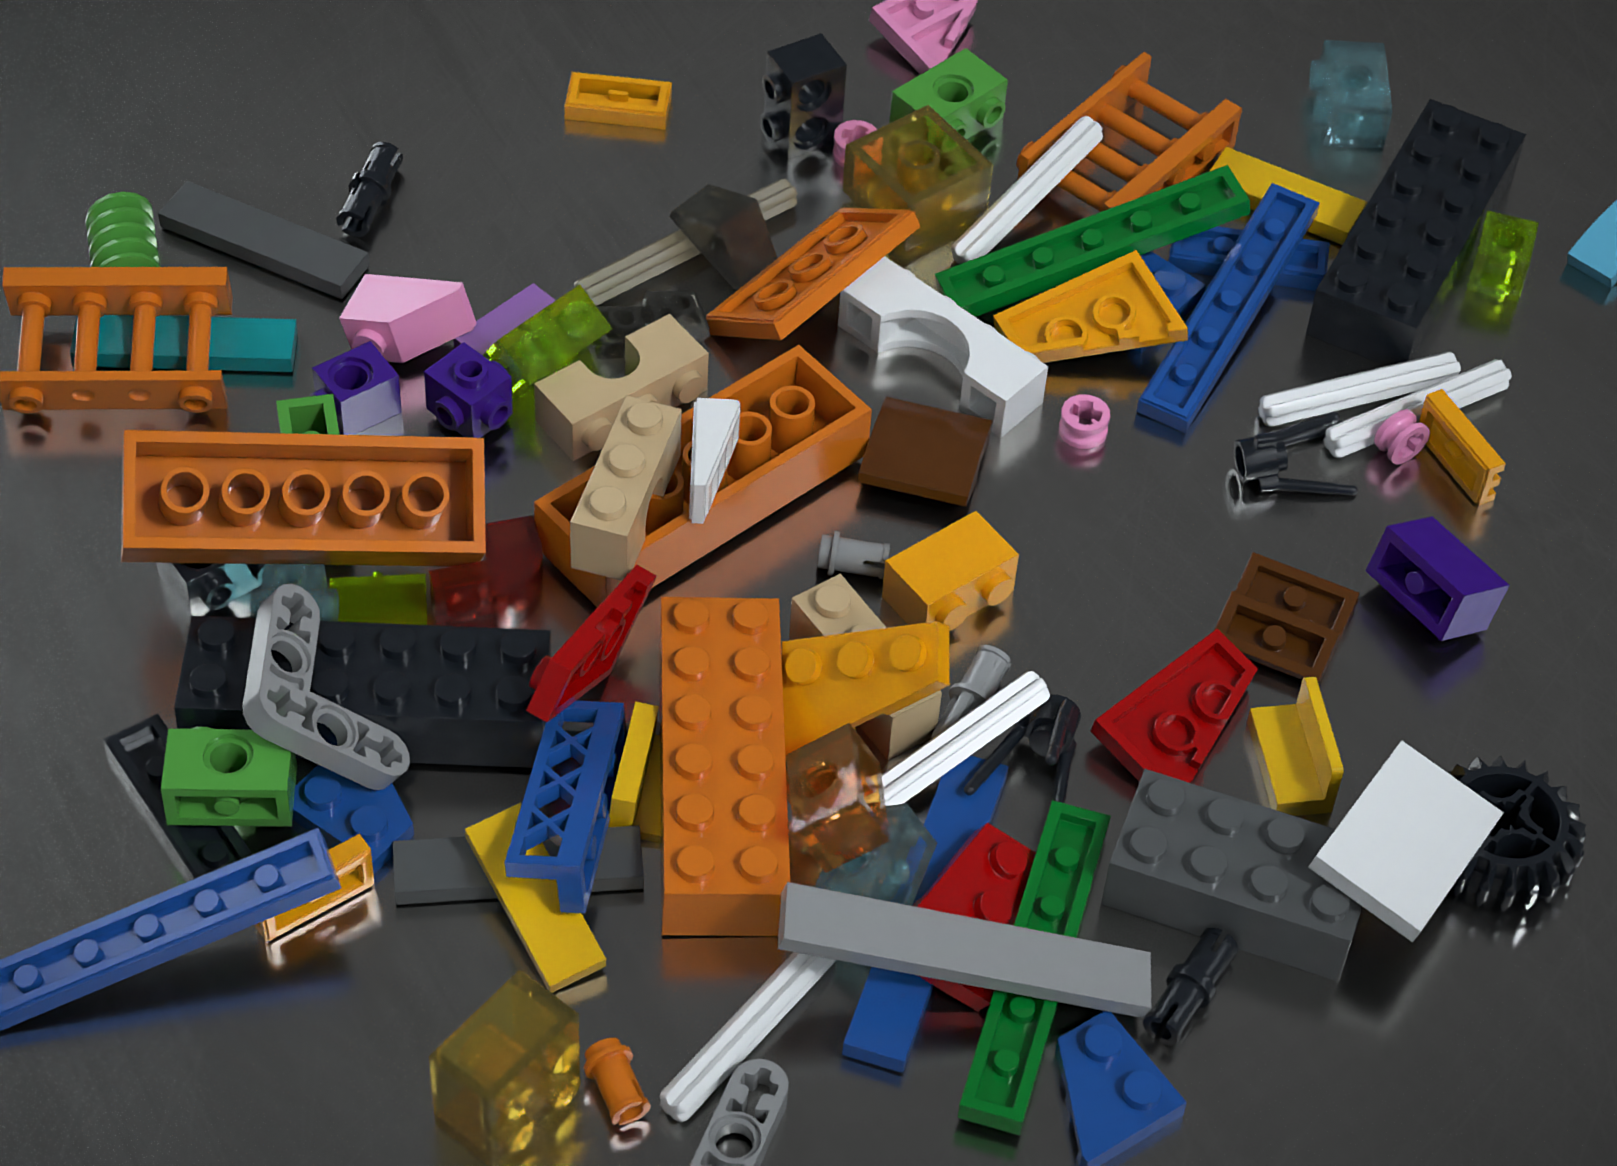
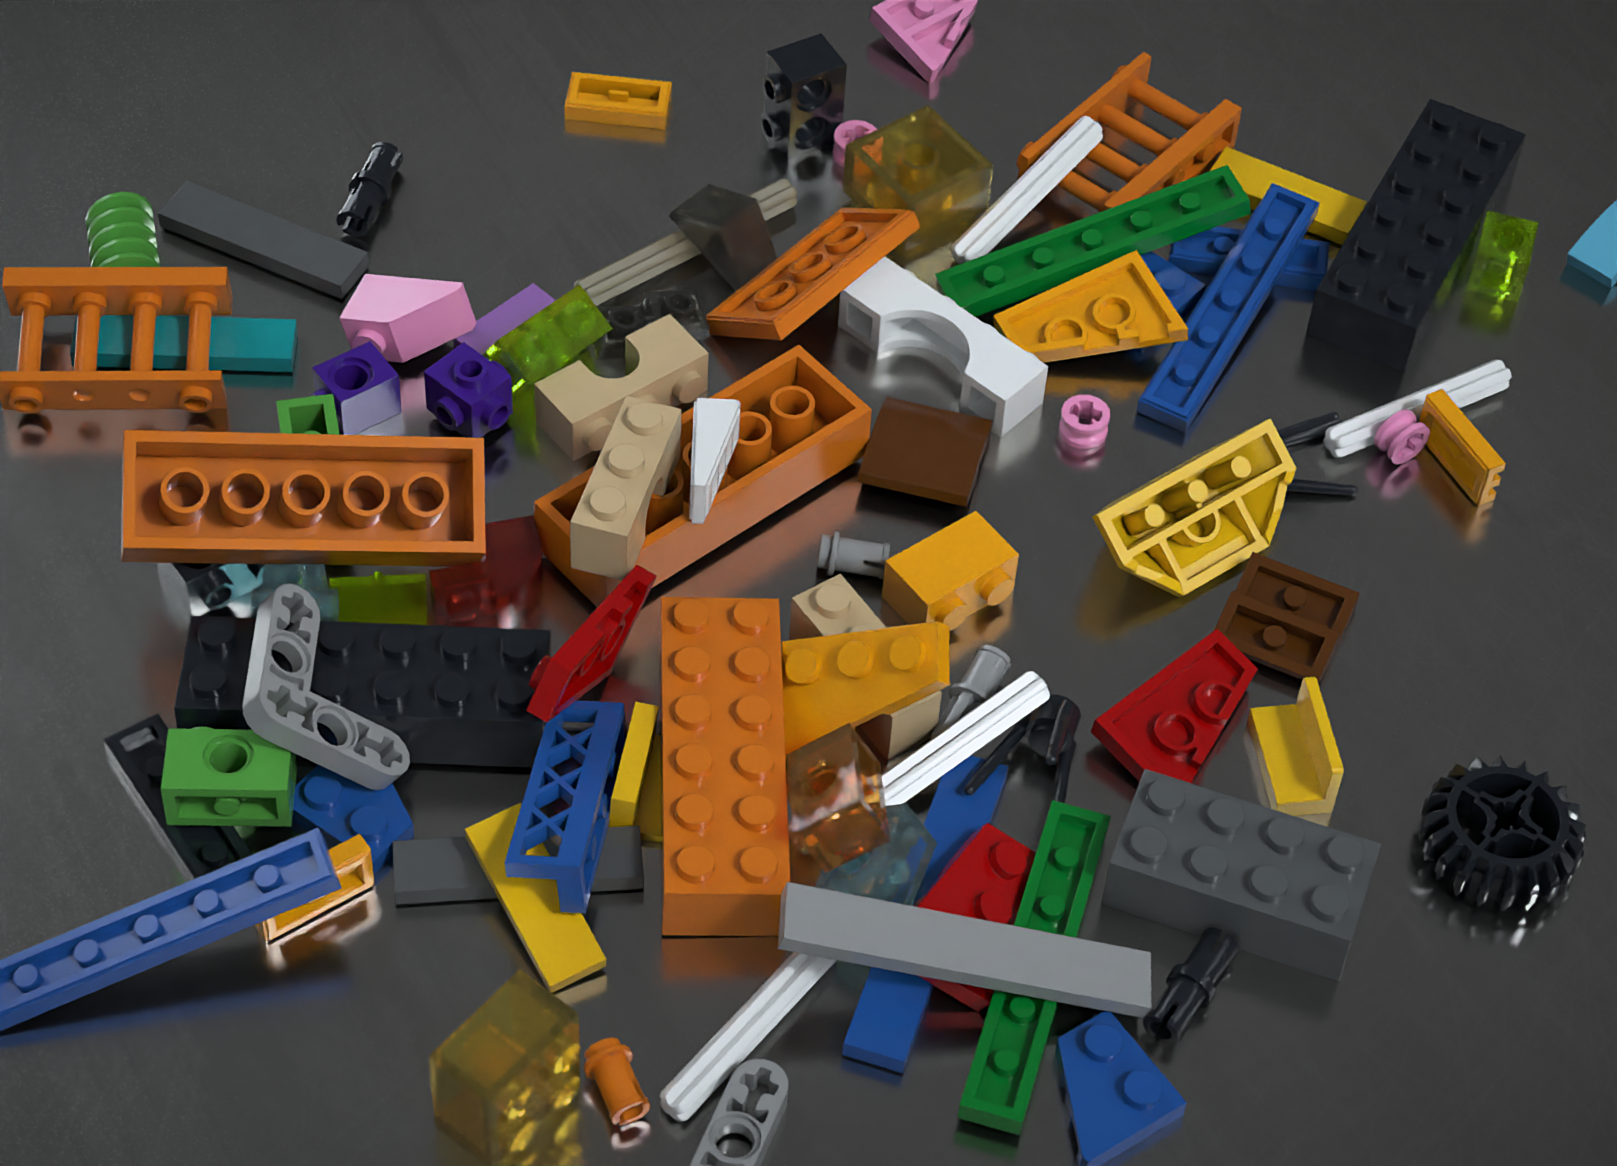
bright green brick [889,48,1008,162] -> none
white axle [1258,351,1461,427] -> none
white tile [1308,740,1504,942] -> none
clear light blue brick [1309,40,1392,149] -> none
dark purple brick [1365,516,1510,641] -> none
none -> yellow wedge [1092,418,1296,597]

